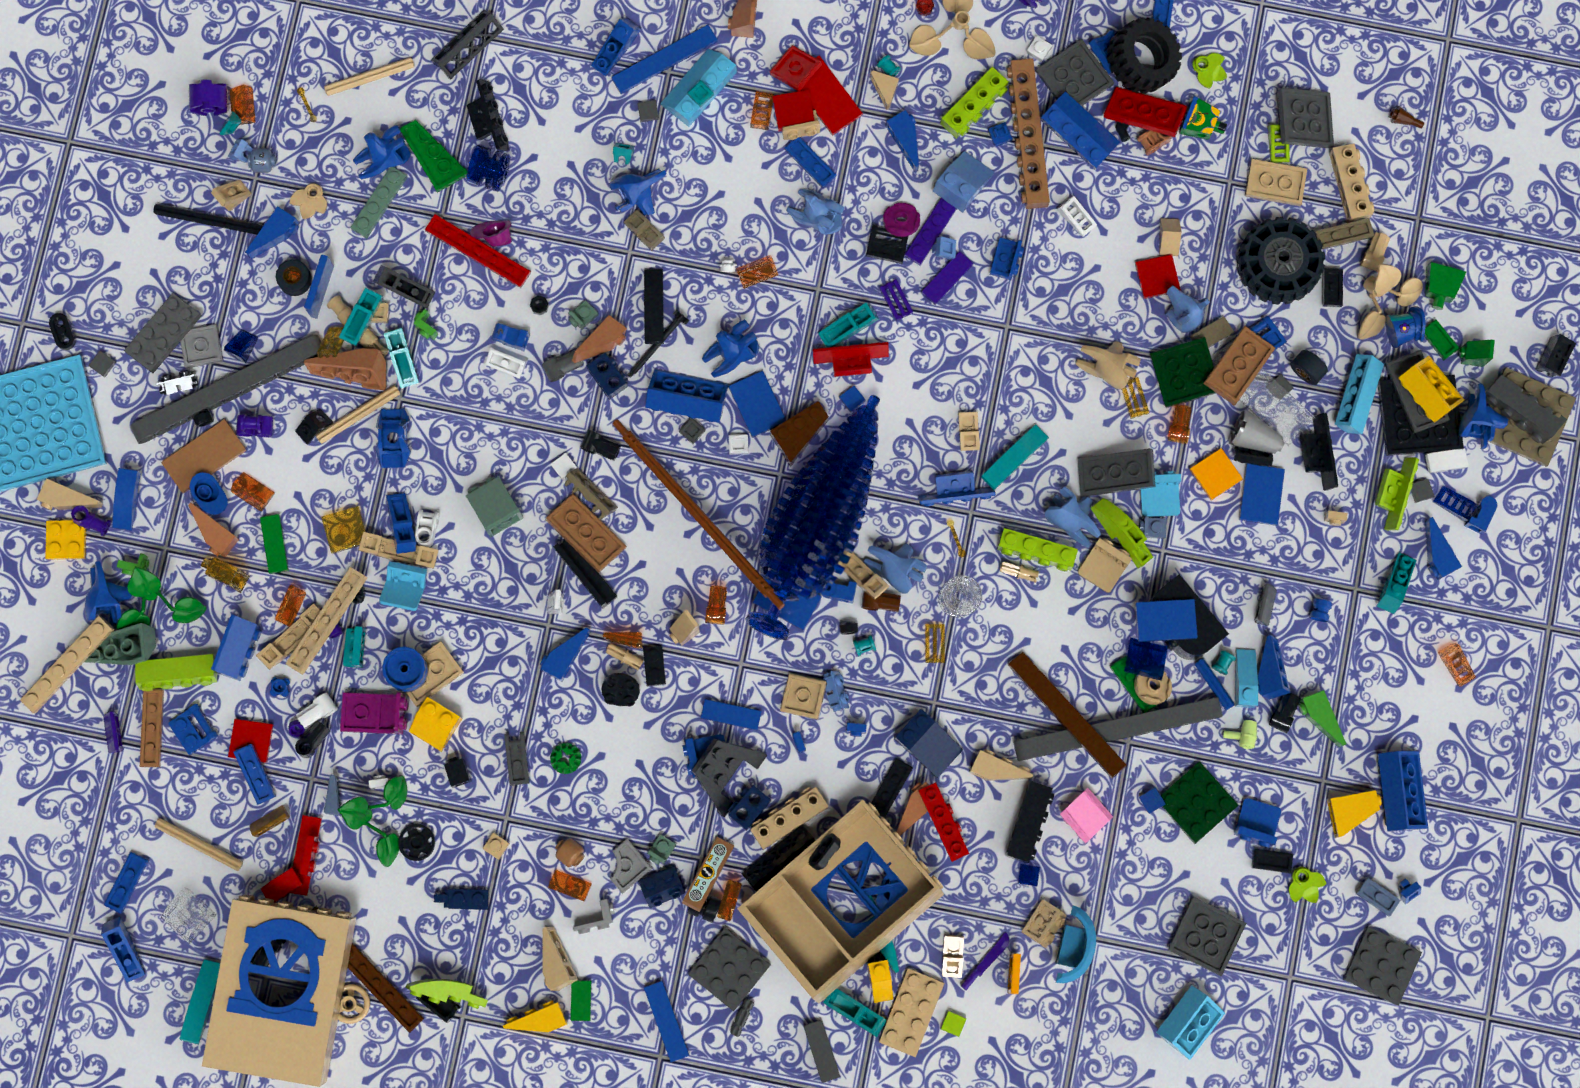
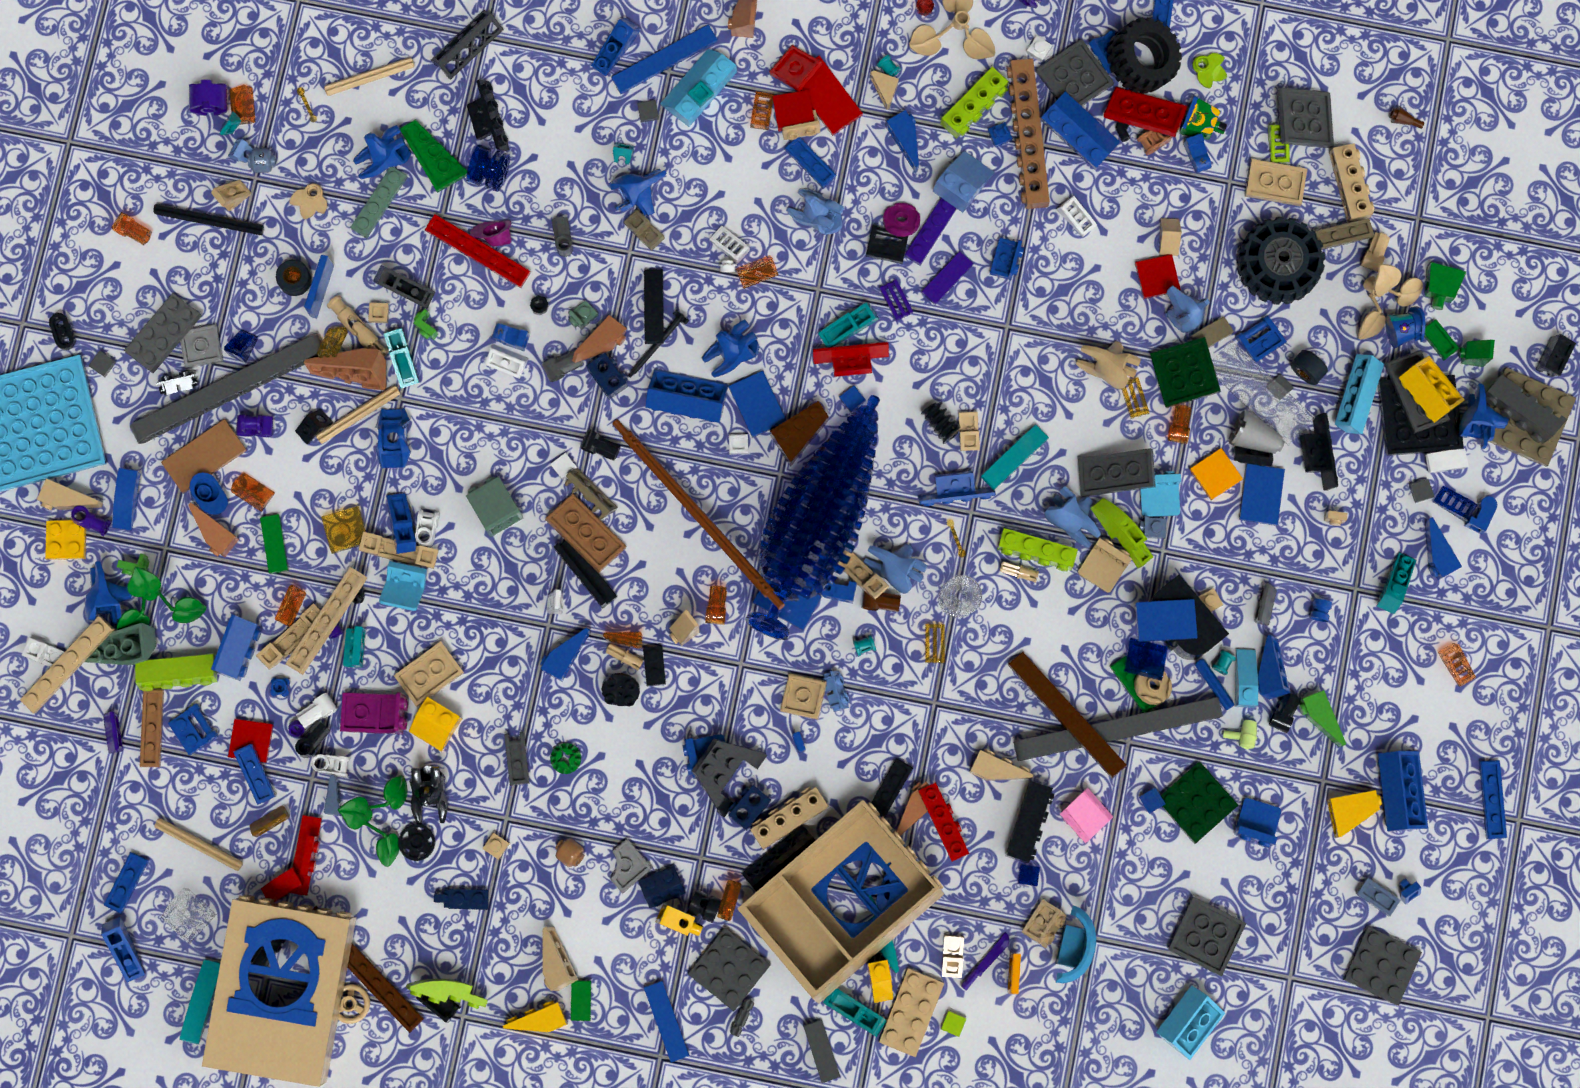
black tile [193,412,214,427] -> none
clear yellow torso [201,557,250,593] -> none
blue slope [245,206,299,259] -> none
teal slope [339,288,383,346] -> none
white plate [369,775,390,790] -> none
blue wheel [382,647,428,692] -> none
black brick [444,757,471,788] -> none
clear orange slope [548,870,592,902] -> none
light grey bracket [573,899,615,934] -> none
sand green bracket [647,834,677,865] -> none
dark grey tile [679,418,706,444] -> none
tile [682,837,734,912] -> none
blue tile [701,699,762,731] -> none
black plate [809,833,841,870] -> none
black tile [840,621,858,635] -> none
blue plate [846,723,867,737] -> none
dark blue slope [894,709,963,778] -> none
medium blue tile [932,236,956,260] -> none
medium nougat tile [1203,326,1275,406] -> none
black tile [1252,849,1293,874] -> none
lime plate [1289,867,1326,903] -> none
black plate [1323,268,1343,307] -> none
lime bracket [1375,457,1419,531] -> none
none -> white slope [22,638,64,667]
none -> clear orange piece [111,212,152,246]
none -> white piece [311,754,351,777]
none -> black piece [409,765,448,824]
none -> dark grey piece [551,216,573,257]
none -> yellow torso [655,904,703,936]
none -> white slope [709,226,750,264]
none -> black piece [921,402,961,444]
none -> blue leg [1183,134,1212,173]
none -> tan plate [1198,588,1223,612]
none -> blue tile [1479,760,1507,839]

